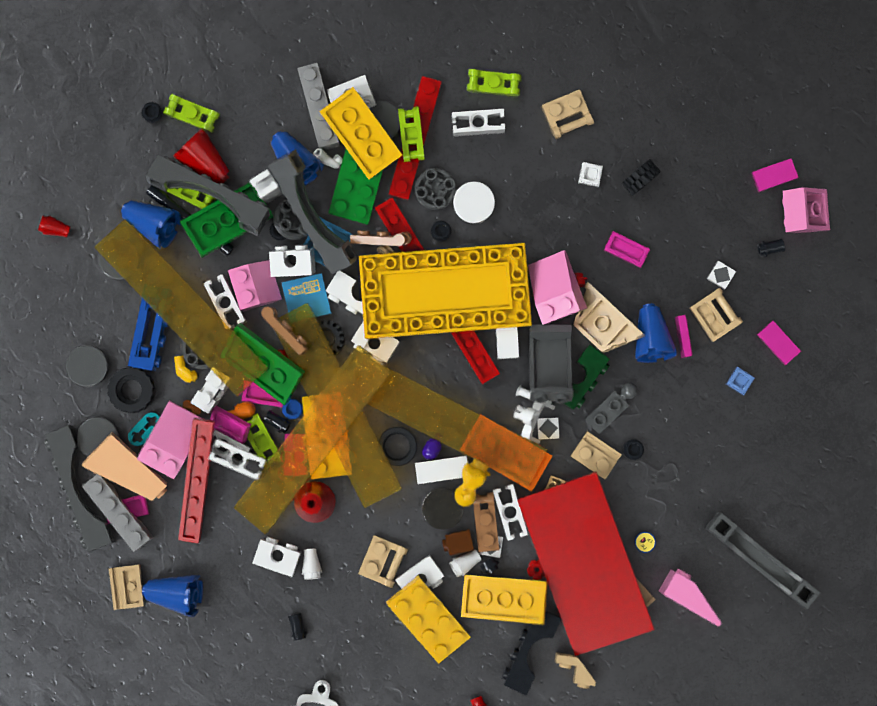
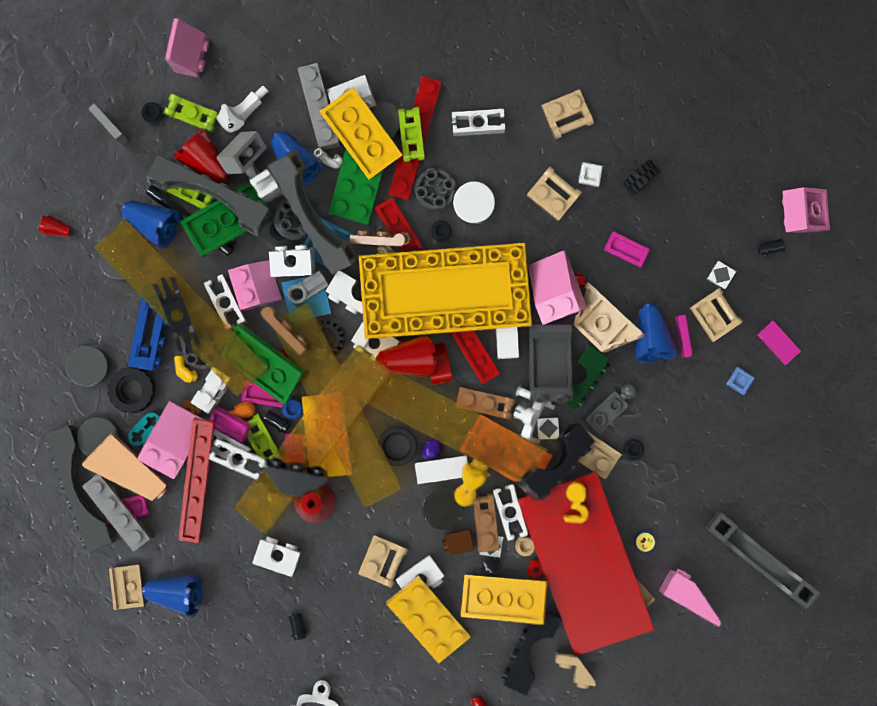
white cone [302,549,323,580] -> none
white cone [449,550,482,577] -> none
lime plate [466,69,522,96] -> none
dark pink tile [752,158,798,192] -> none
none -> light grey tile [89,103,129,145]
none -> black piece [153,277,200,353]
none -> bright pink slope [165,18,209,77]
none -> light grey brick [216,131,267,180]
none -> white animal [217,86,268,133]
none -> black slope [264,458,328,497]
none -> light grey piece [288,271,329,305]
none -> red cone [376,336,437,377]
none -> red panel [431,343,453,385]
none -> medium nougat plate [455,387,516,420]
none -> tan plate [515,535,535,556]
none -> black arch [516,423,595,501]
none -> tan plate [527,166,582,221]
none -> yellow leg [564,481,589,523]

